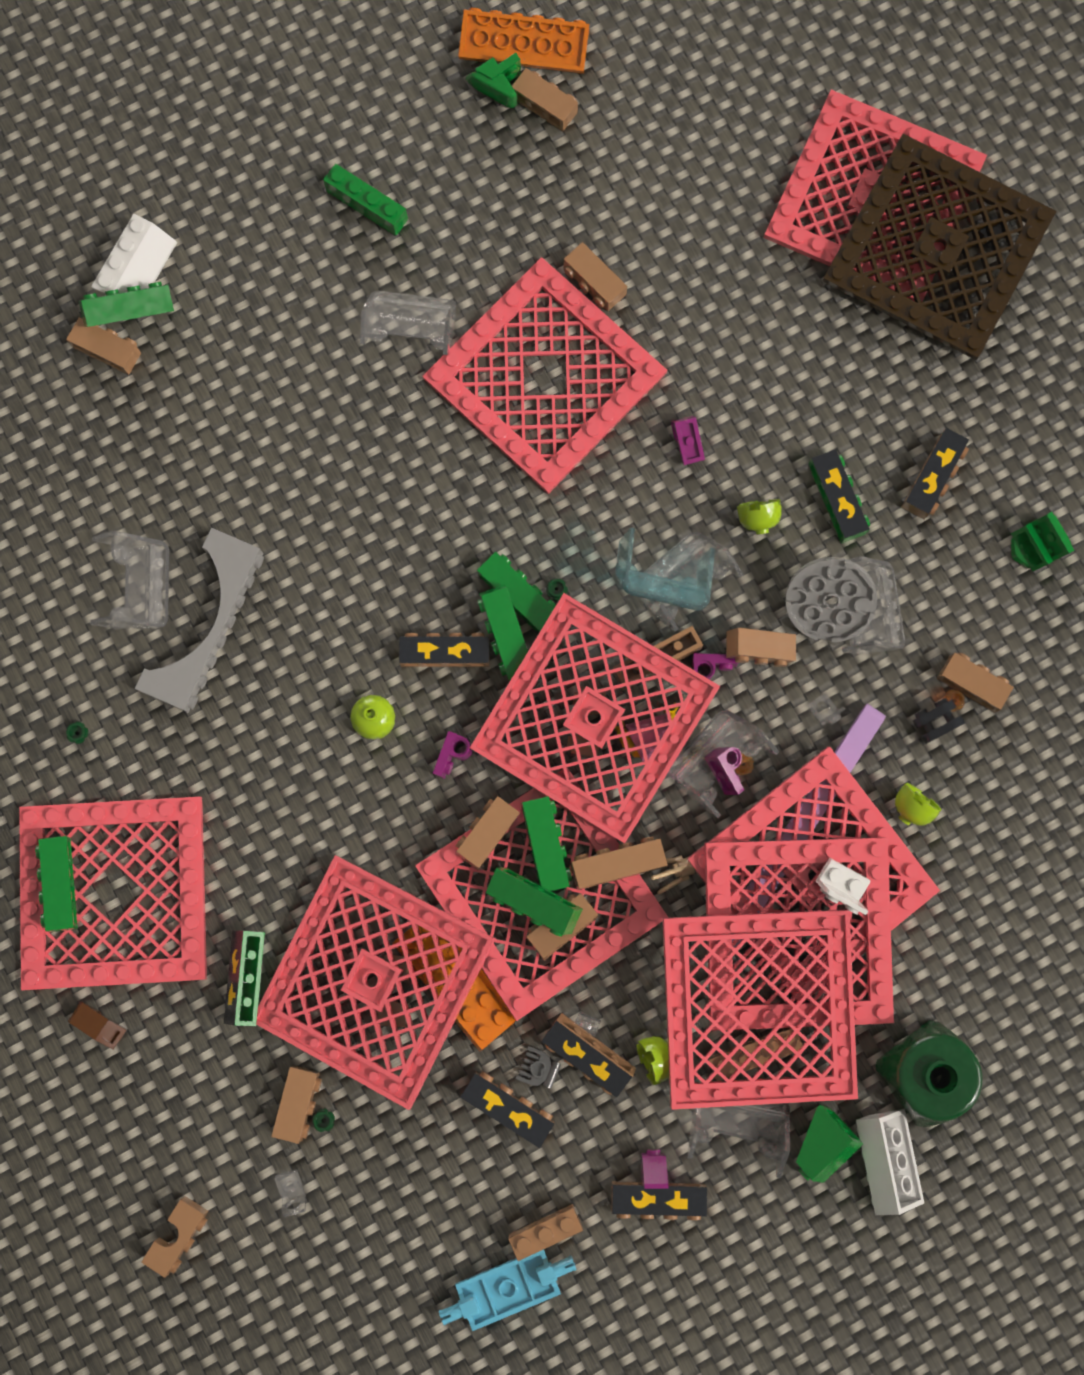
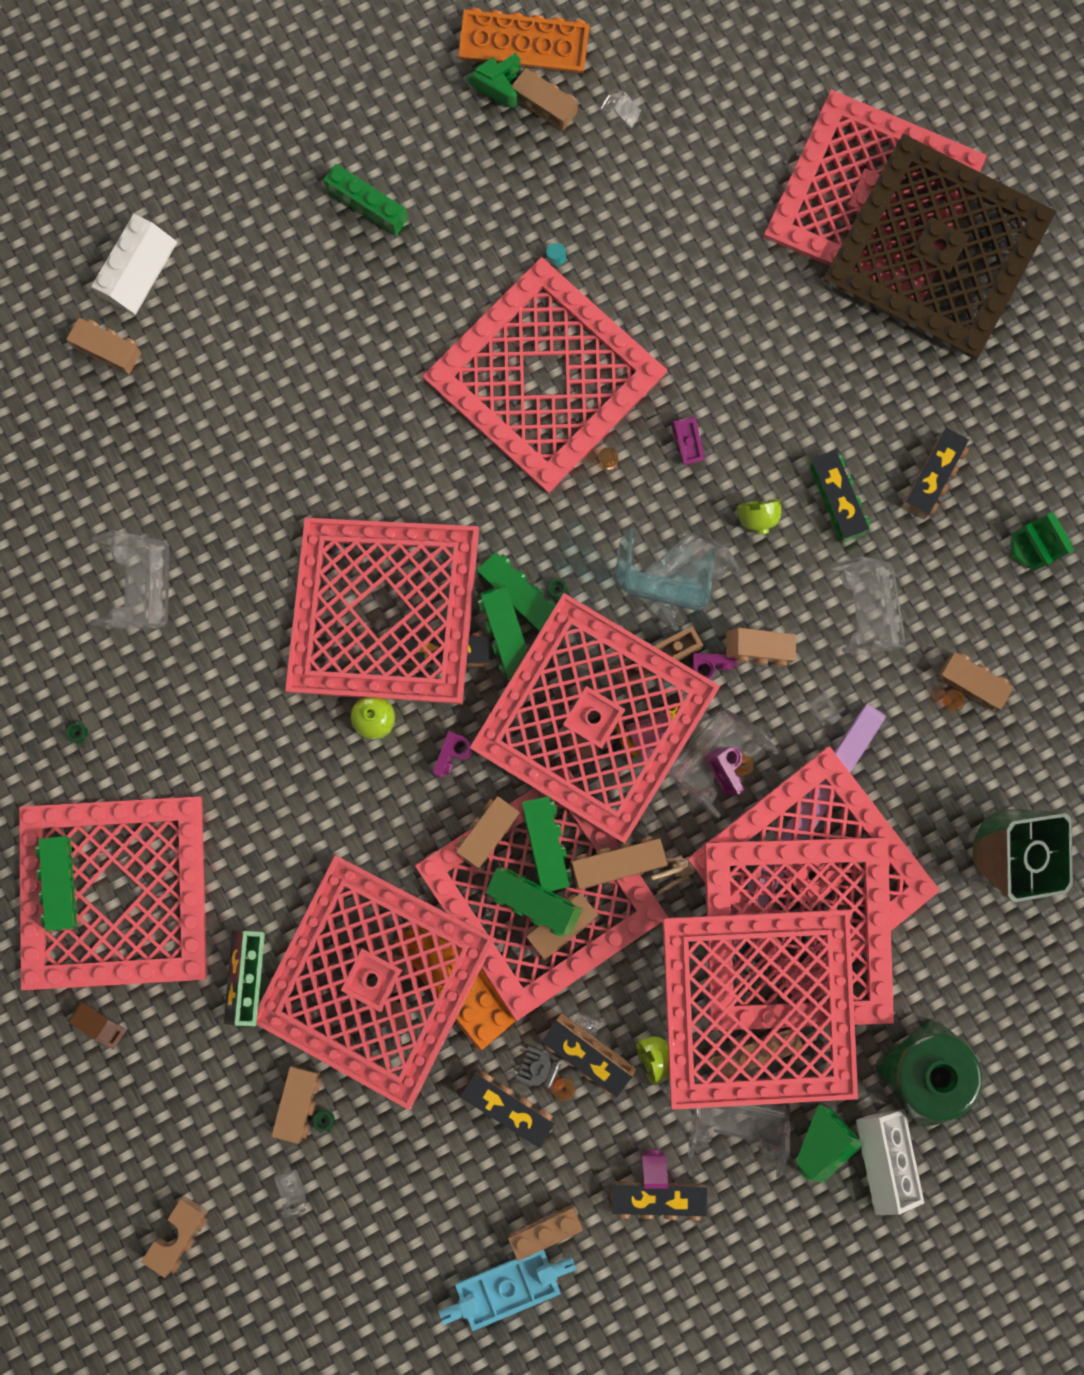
green brick [78,282,174,327] -> none
light grey arch [135,528,264,713] -> none
clear windscreen [360,291,457,355] -> none
medium nougat brick [563,242,628,311] -> none
light grey plate [786,557,877,642] -> none
white bracket [816,857,871,915] -> none
lime cylinder [895,783,942,826] -> none
black brick [913,698,965,744] -> none
none -> coral plate [285,518,479,704]
none -> teal piece [546,243,566,266]
none -> clear orange plate [553,1078,576,1102]
none -> clear orange piece [598,447,619,470]
none -> clear bracket [600,92,641,127]
none -> dark green piece [972,809,1073,903]

